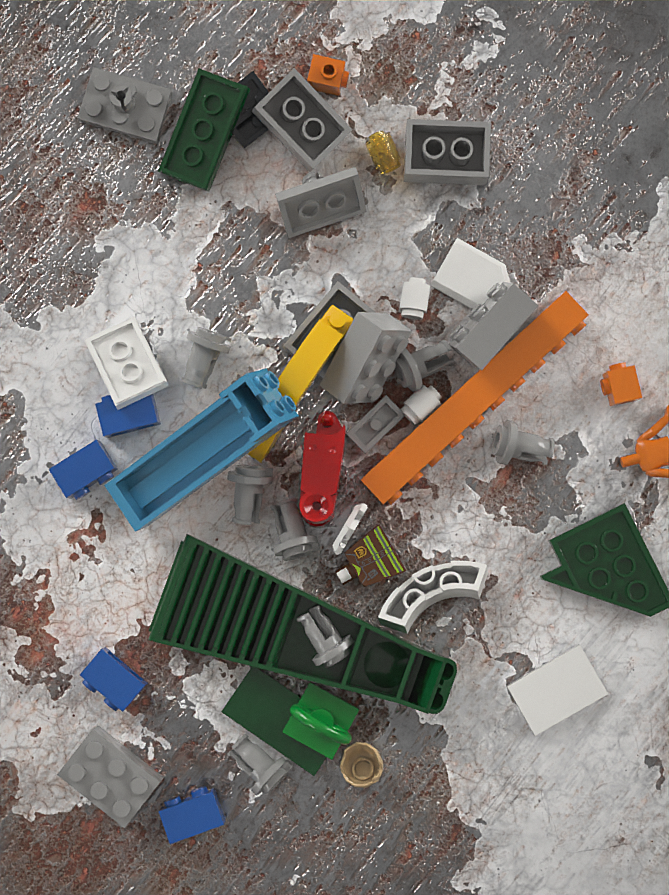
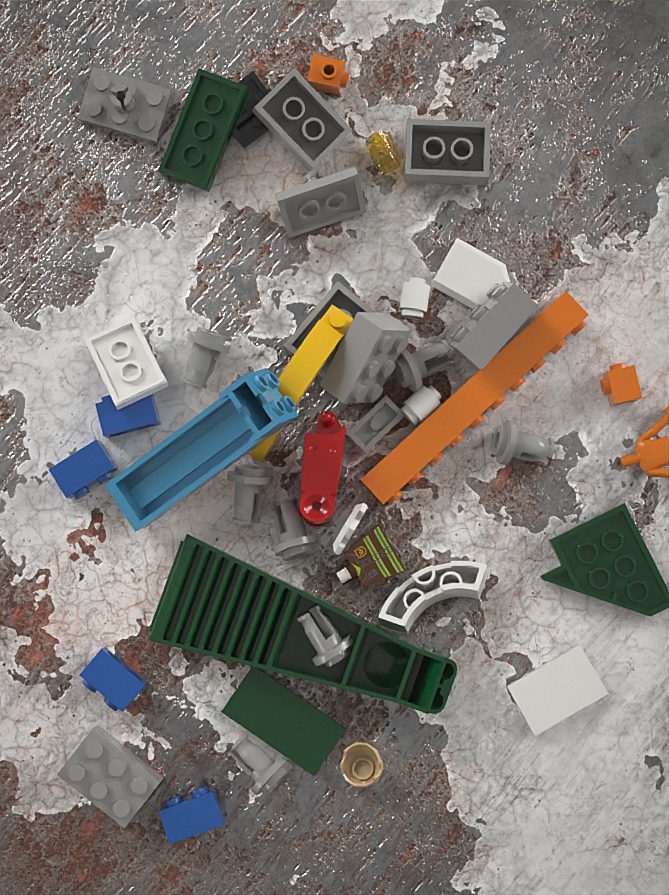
green tile [283,681,359,760] -> none

